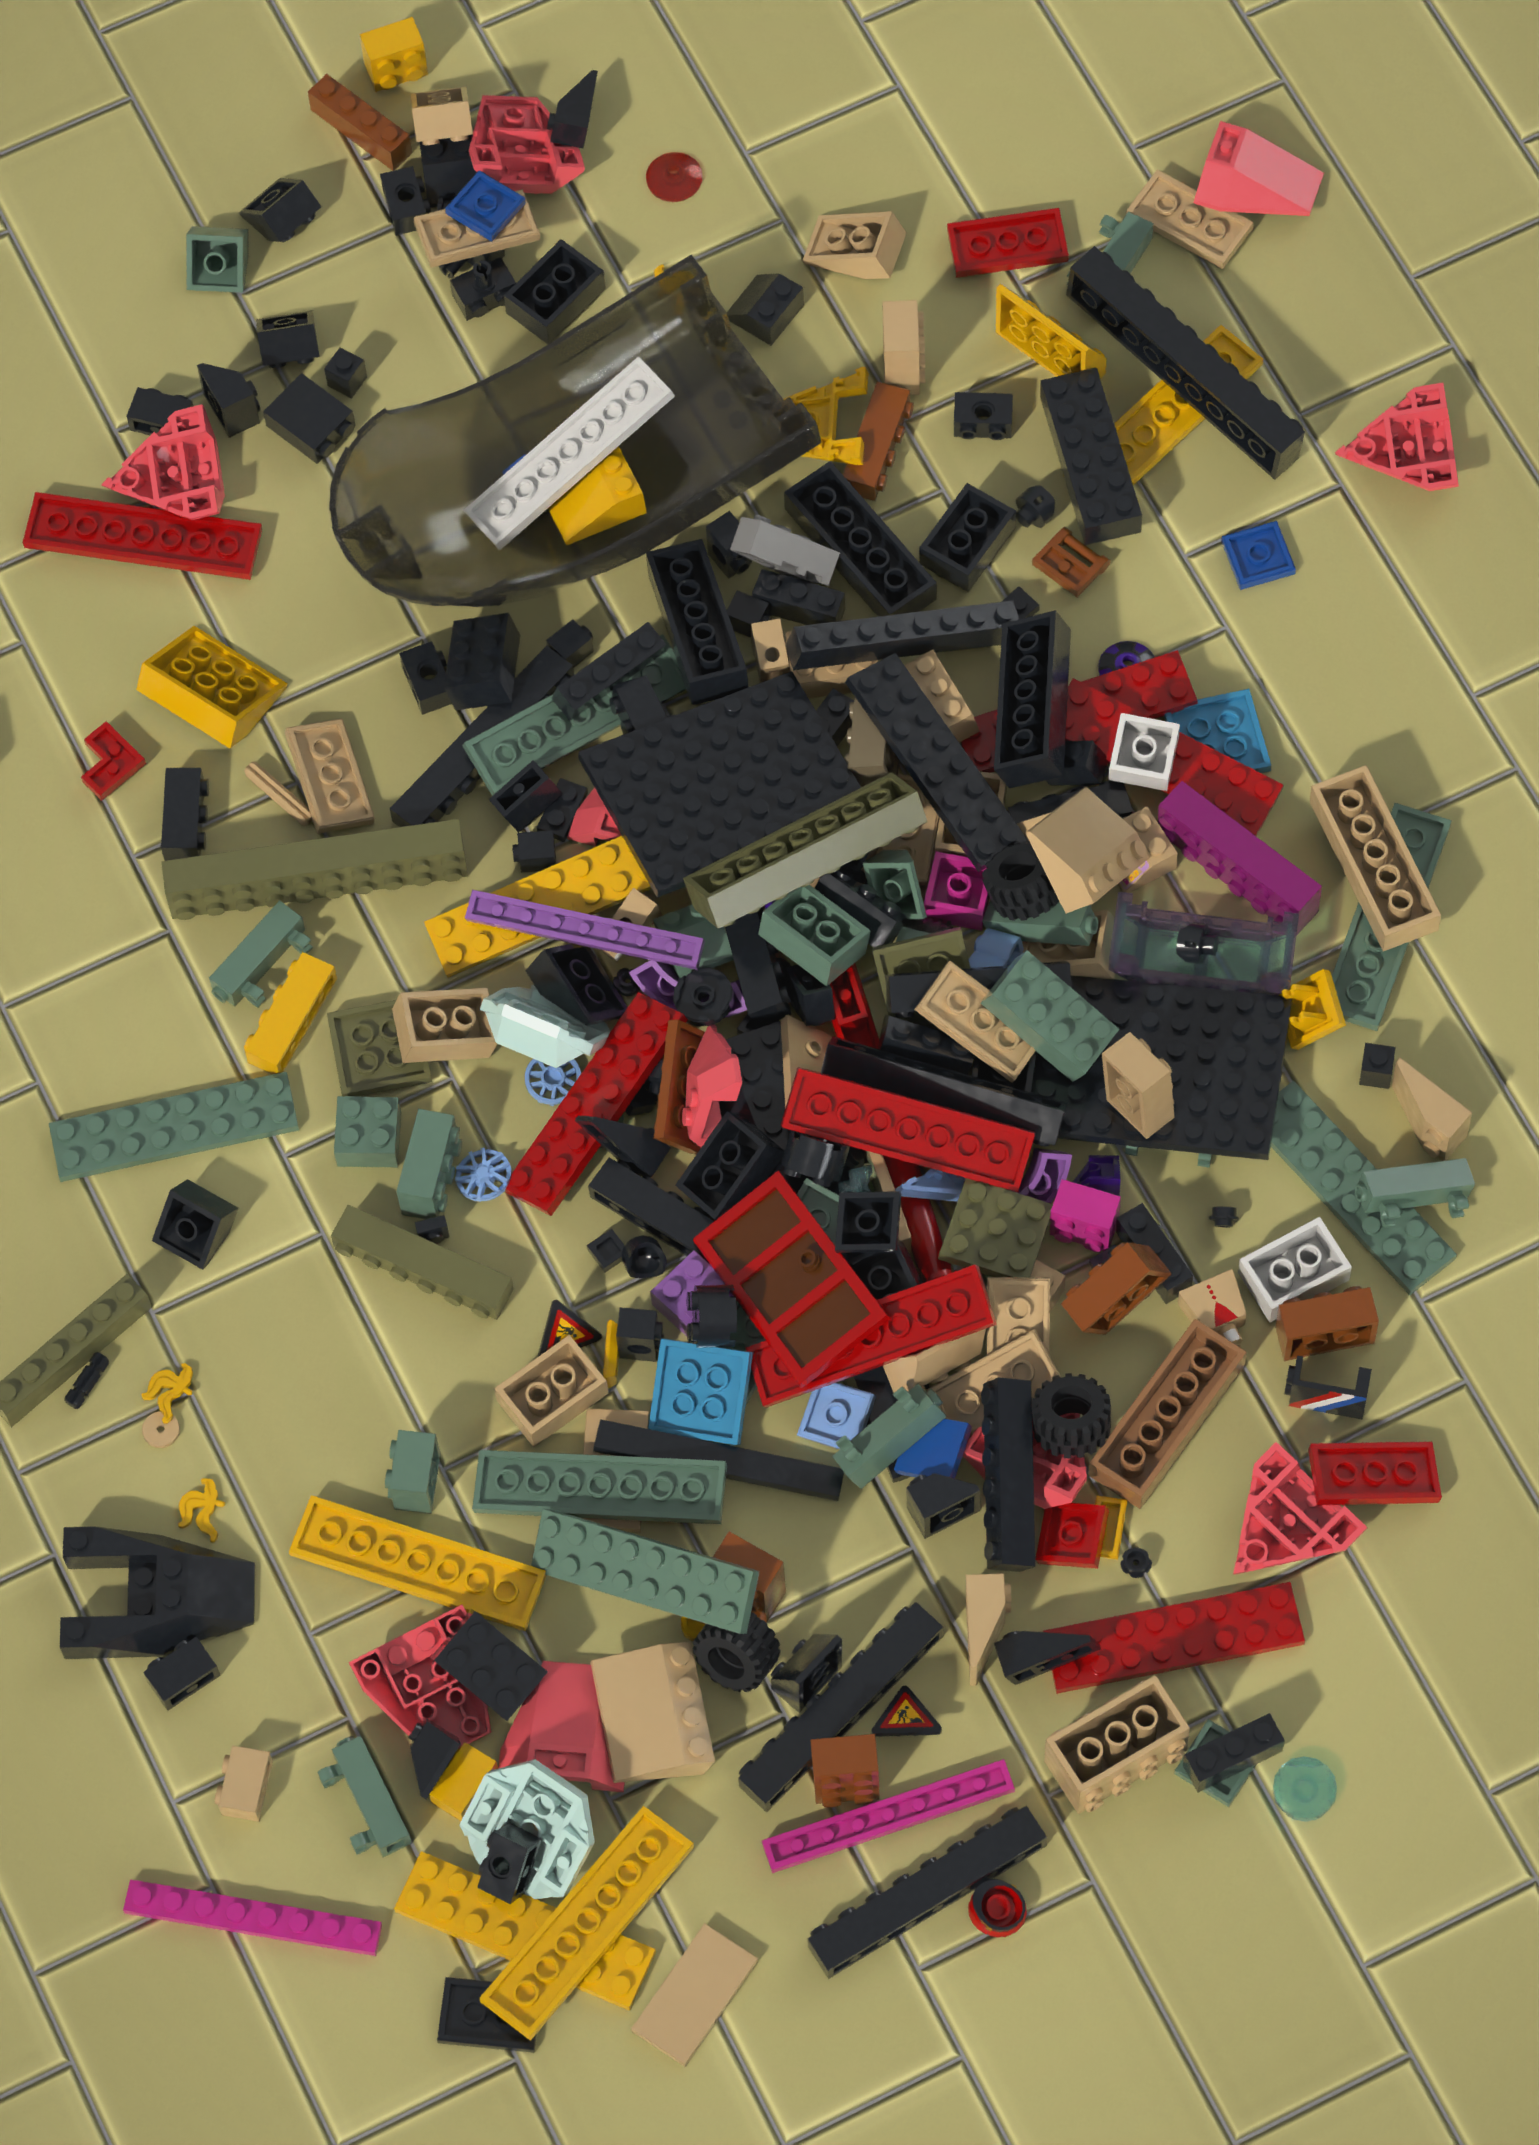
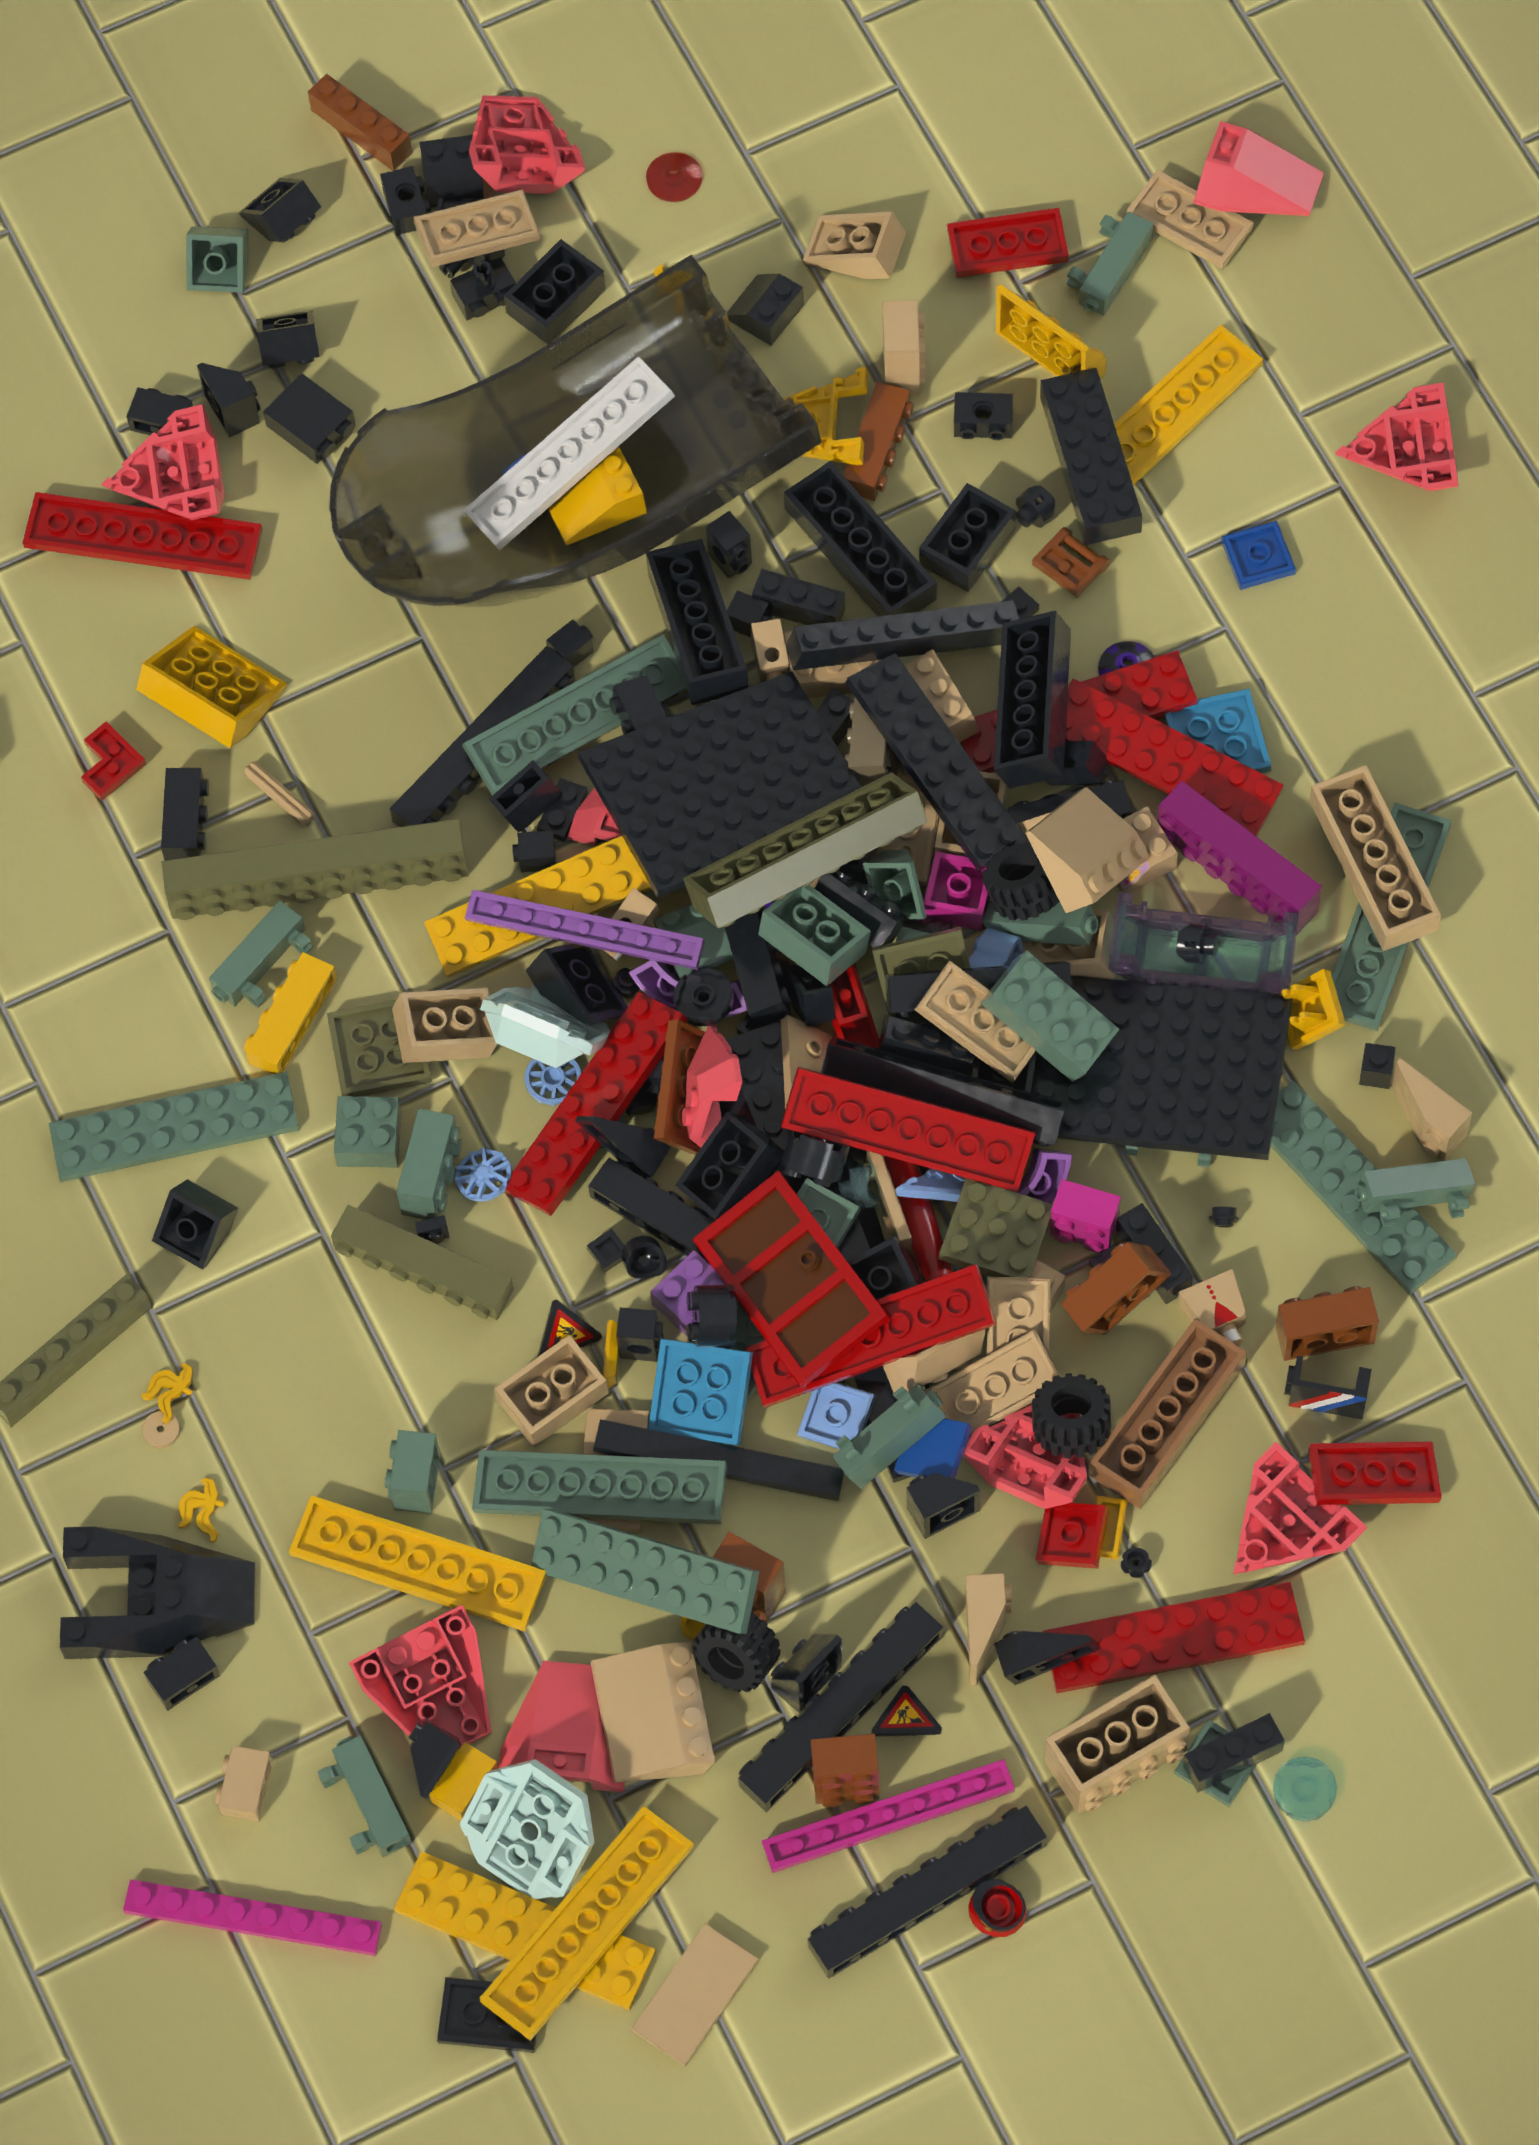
black axle [64,1352,109,1409] -> none
tan plate [285,718,375,834] -> none
black brick [324,347,367,399] -> none
yellow brick [360,17,428,92] -> none
black brick [399,641,452,715] -> none
tan brick [411,86,473,145] -> none
black brick [431,1609,548,1721] -> none
black brick [444,612,520,710] -> none
blue tile [446,170,526,242] -> none
black brick [477,1822,542,1904] -> none
black slope [547,70,598,148] -> none
black brick [551,622,667,721] -> none
light grey wedge [730,515,840,586] -> none
black slope [835,1191,901,1253] -> none
black brick [981,1377,1036,1572] -> none
black brick [1066,246,1305,480] -> none
dark purple slope [1072,1155,1120,1196] -> none
tan brick [1102,1032,1175,1139] -> none
white brick [1109,713,1180,791] -> none
white brick [1238,1217,1352,1323] -> none

